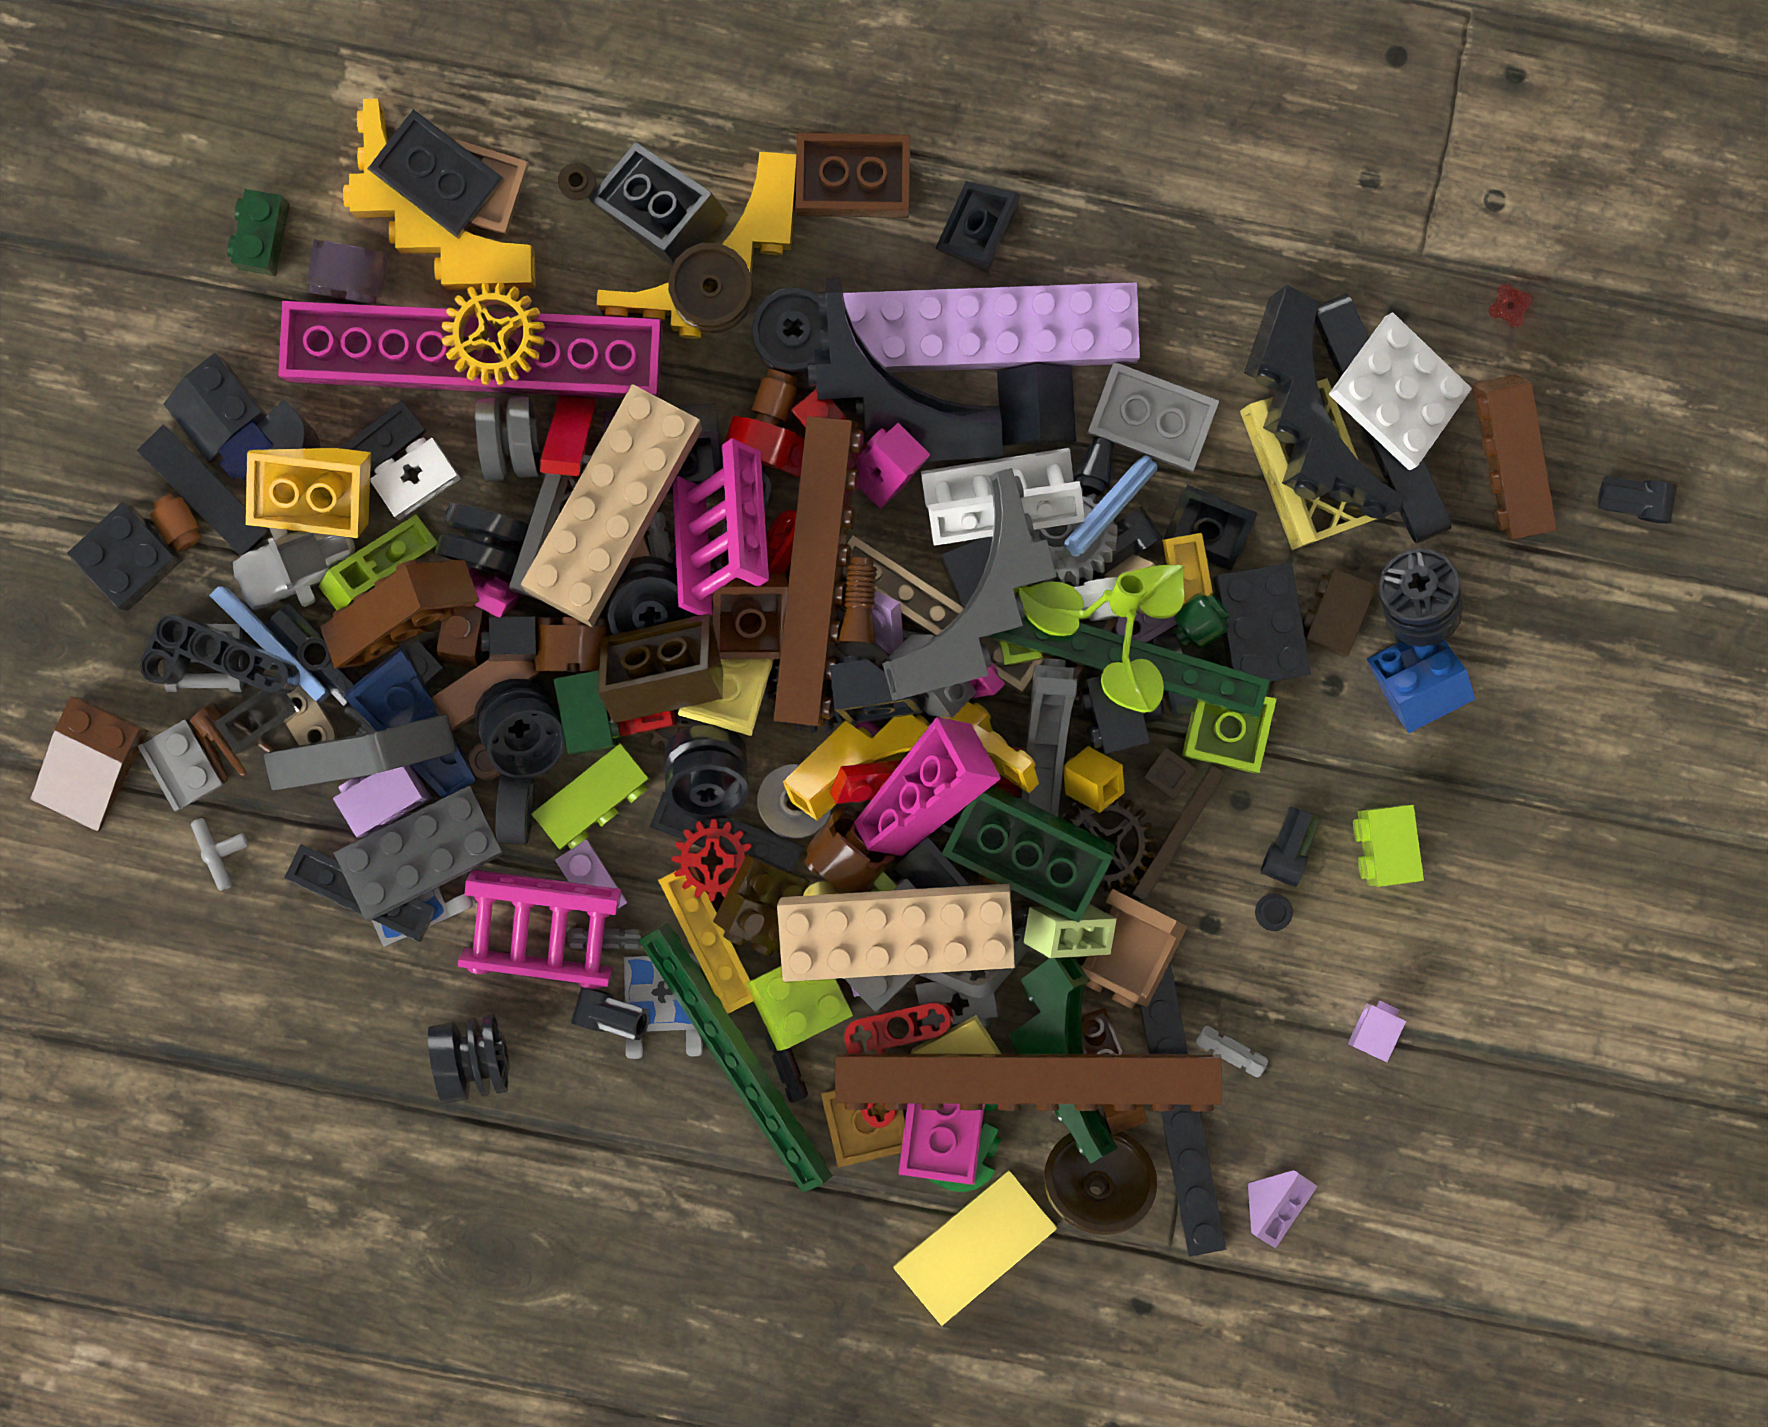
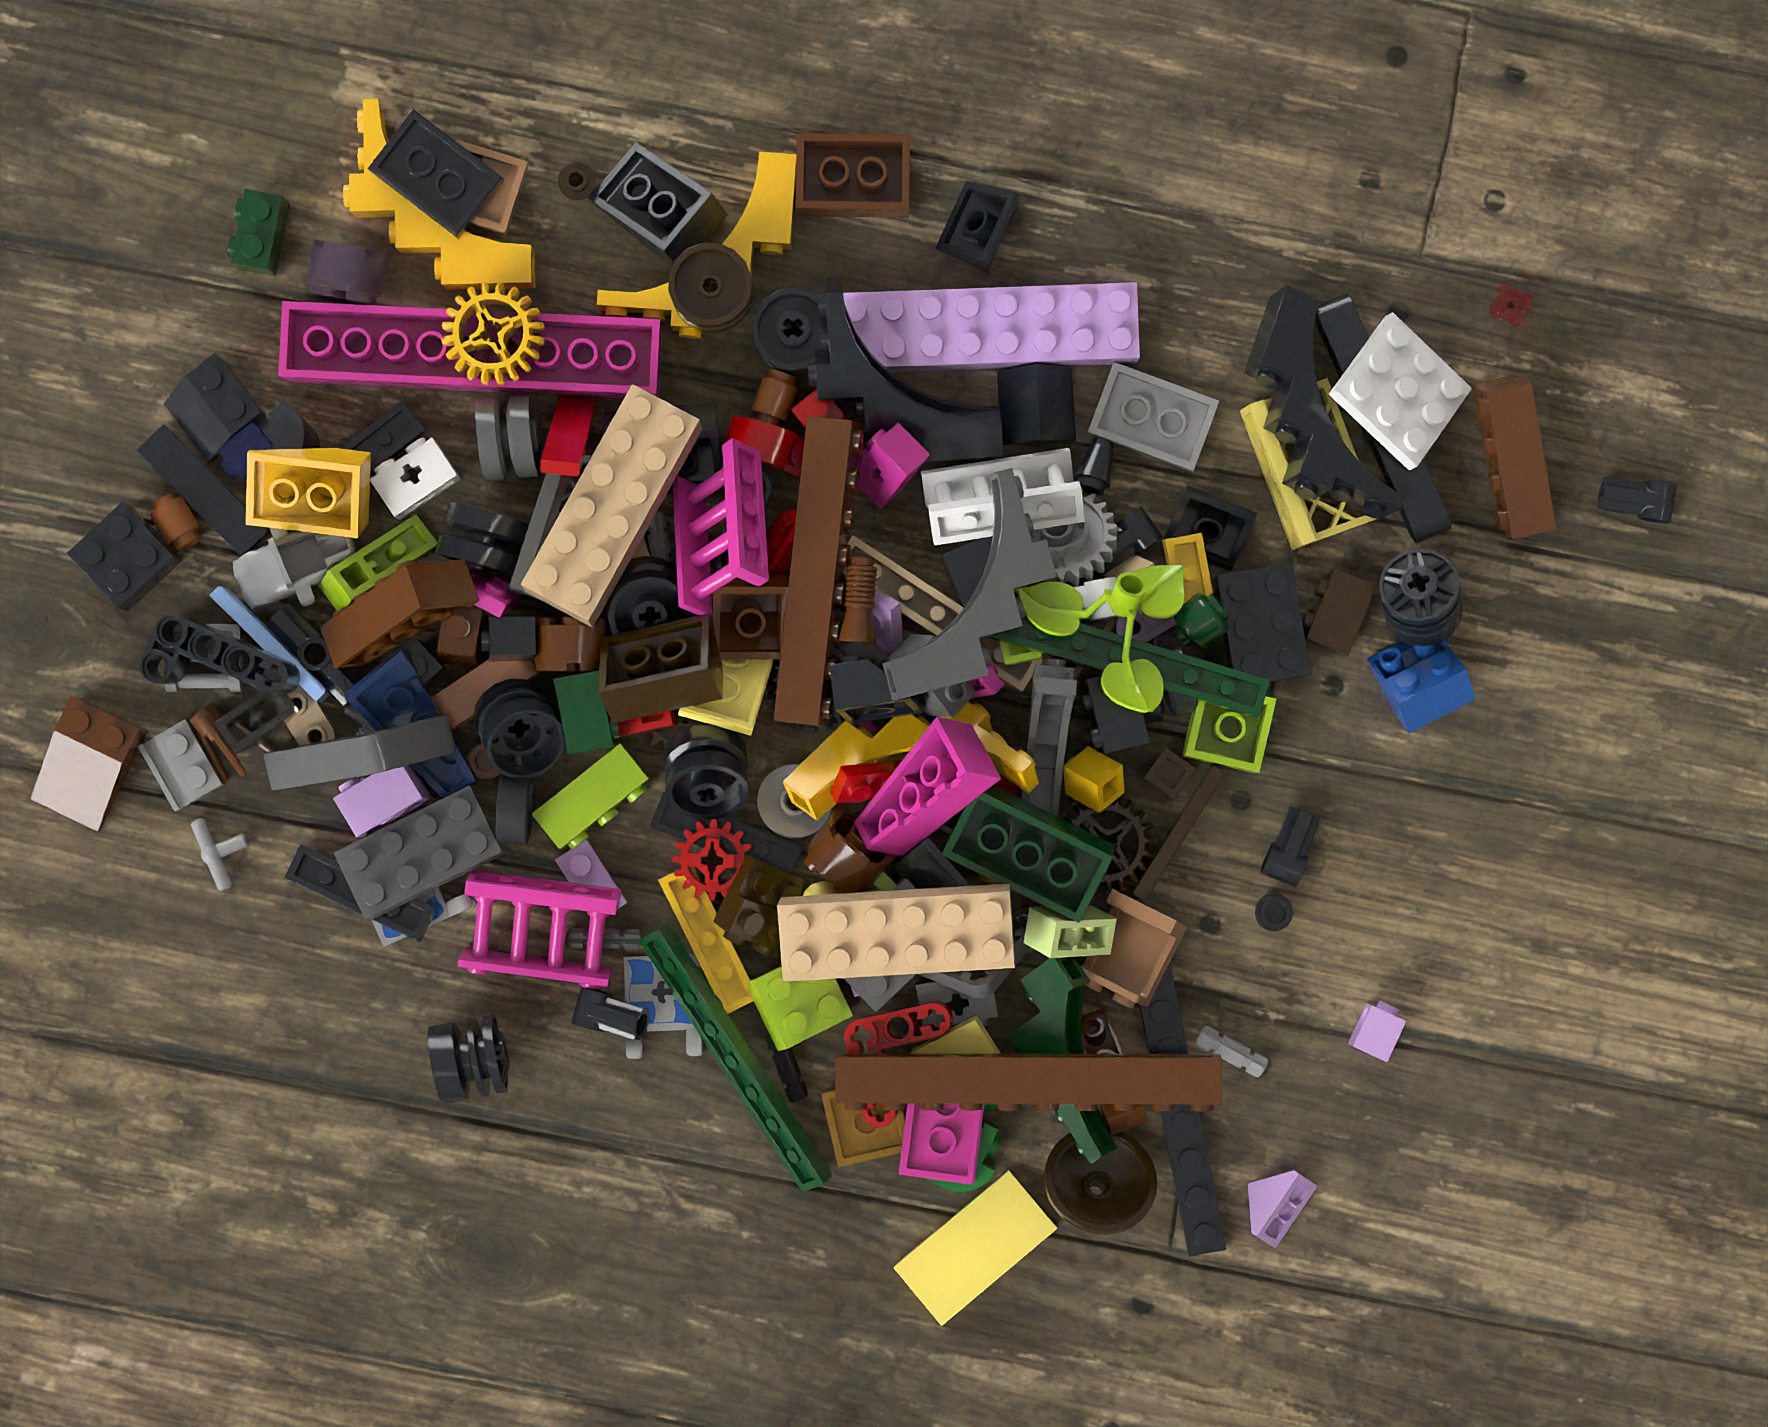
light blue axle [1064,455,1157,557] -> none
lime brick [1353,805,1424,887] -> none

